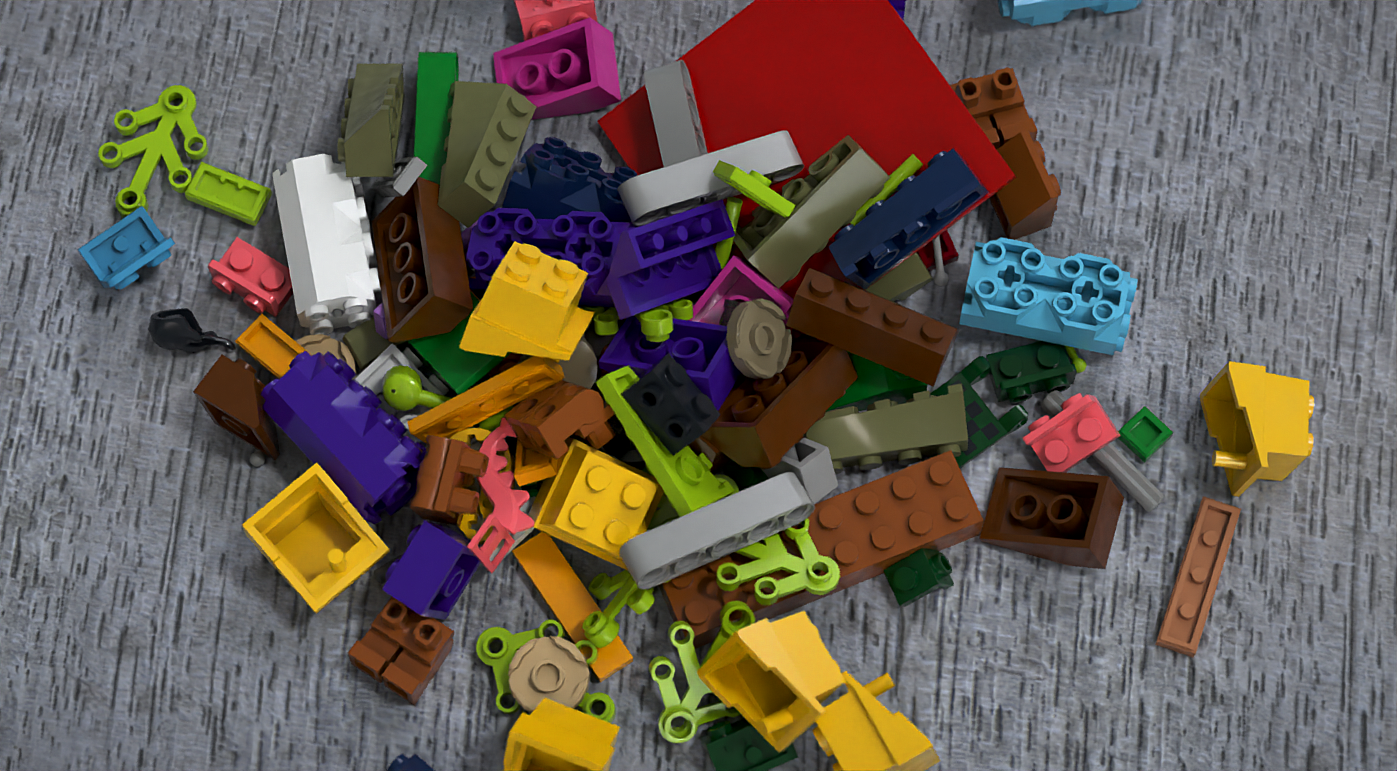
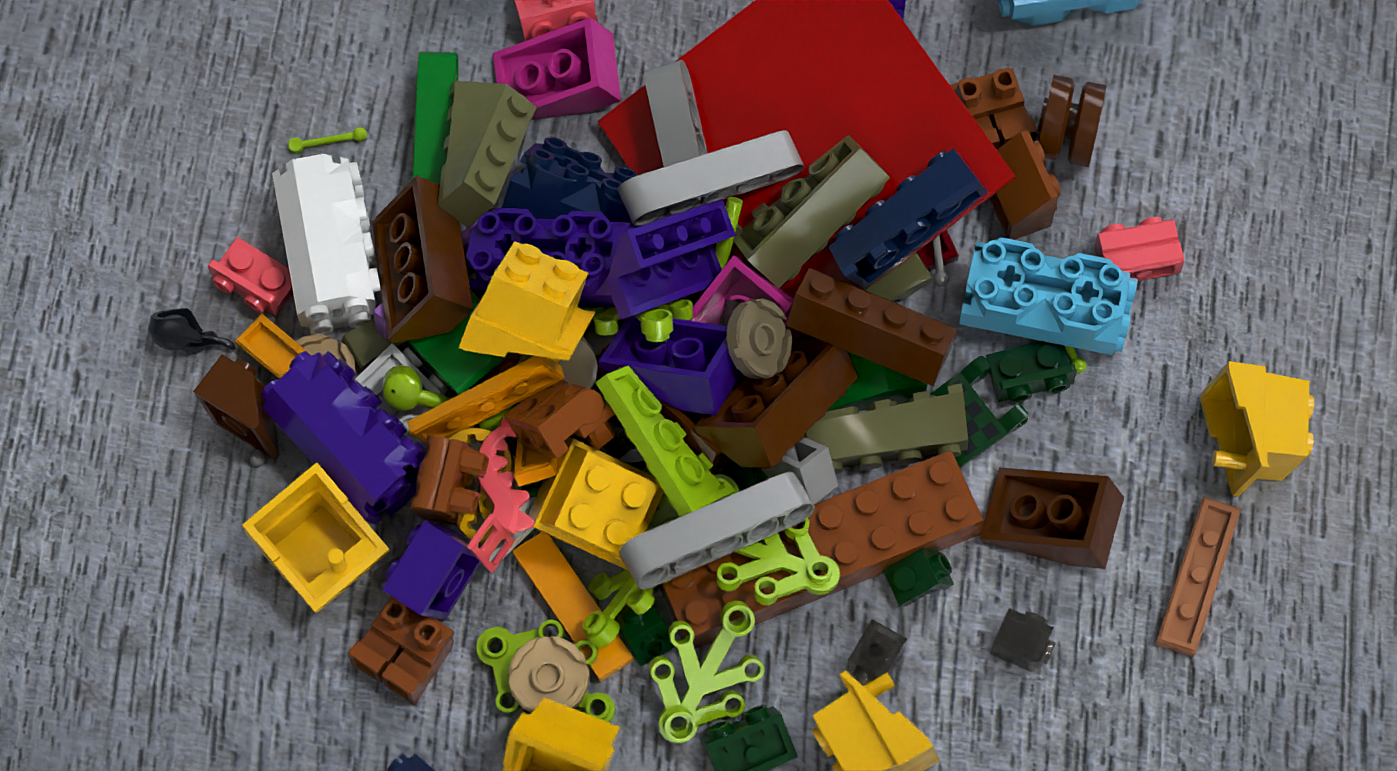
dark azure bracket [77,206,175,290] -> none
lime plant [98,85,209,218] -> none
lime plate [185,162,272,226] -> none
olive wedge [337,63,405,177] -> none
light grey tile [372,157,427,197] -> none
black brick [621,353,721,456] -> none
yellow piece [696,611,845,752] -> none
lime plate [713,160,796,217] -> none
lime piece [850,154,923,226] -> none
coral bracket [1022,393,1121,473] -> none
light grey axle [1041,390,1164,512] -> none
green tile [1118,406,1173,463] -> none
none -> lime hinge [288,127,367,154]
none -> dark green bracket [614,603,674,666]
none -> clear smoke brick [847,619,907,686]
none -> clear smoke brick [990,608,1056,673]
none -> reddish brown wheel [1037,74,1107,168]
none -> coral brick [1094,217,1184,281]

